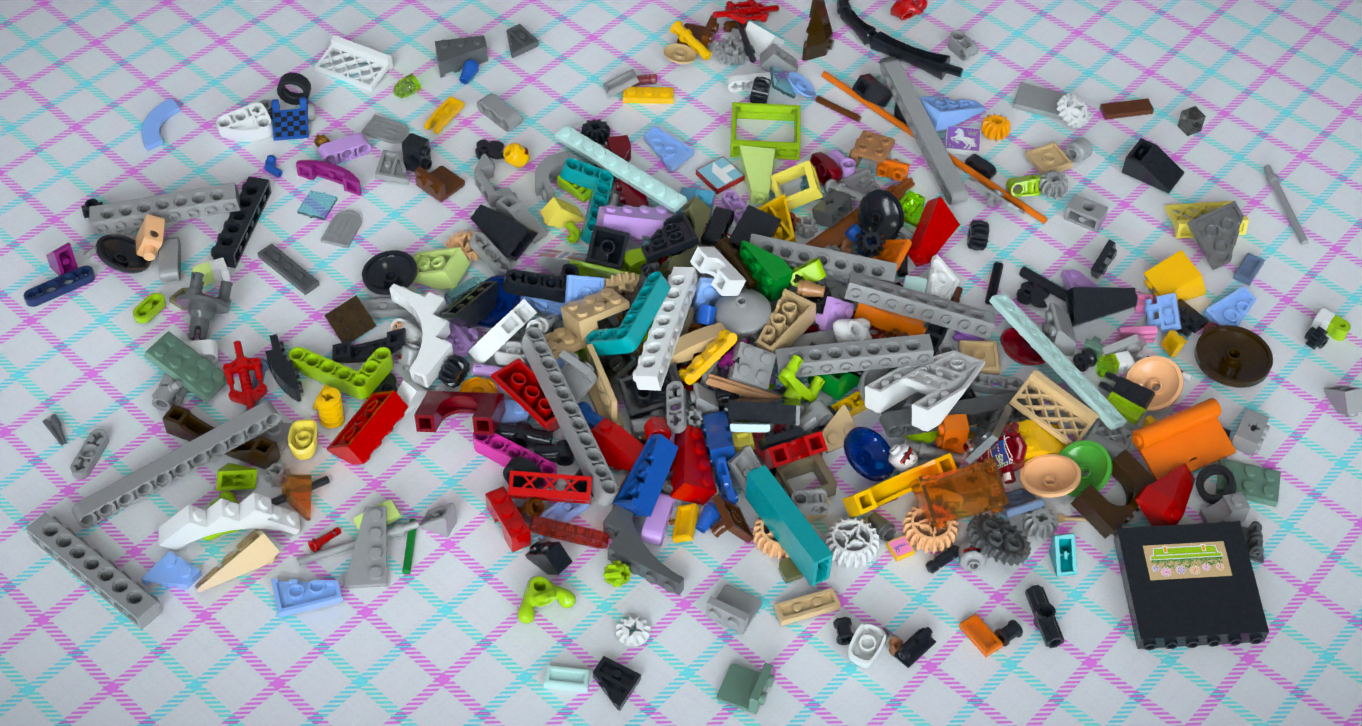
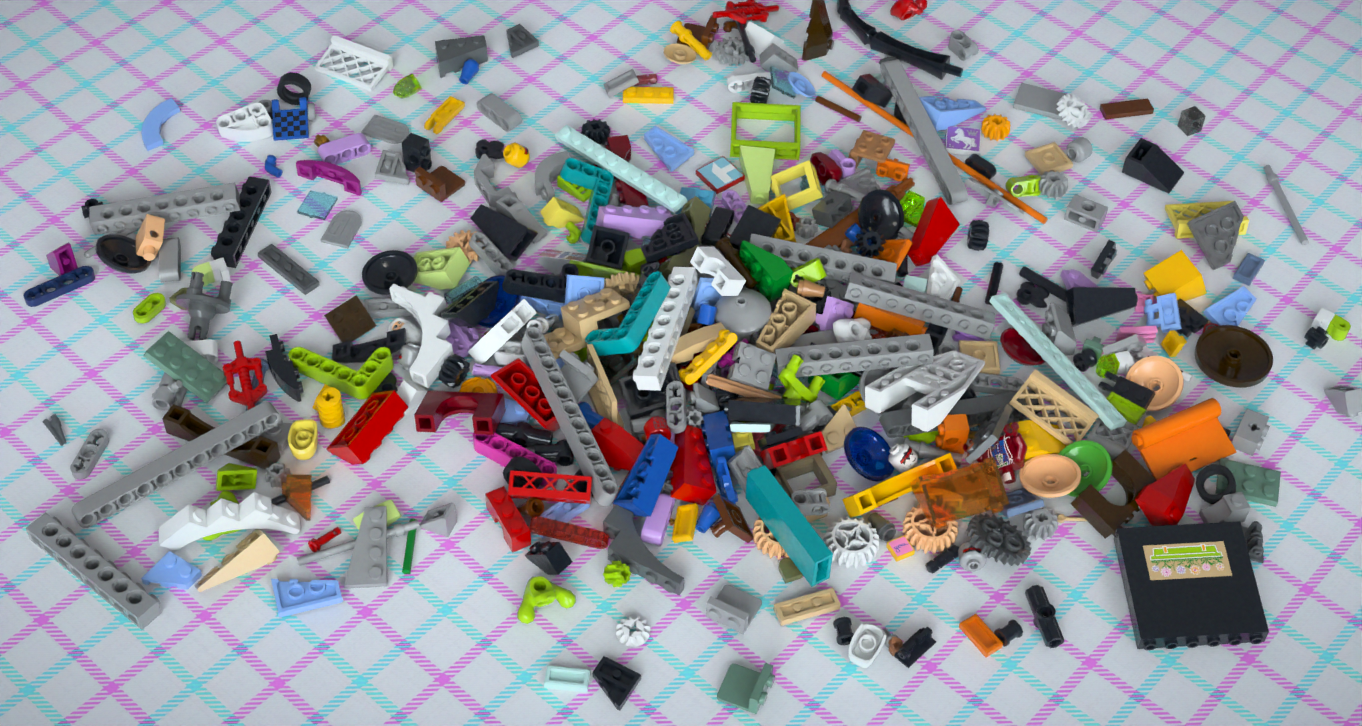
teal slope [1049,533,1077,577] -> none

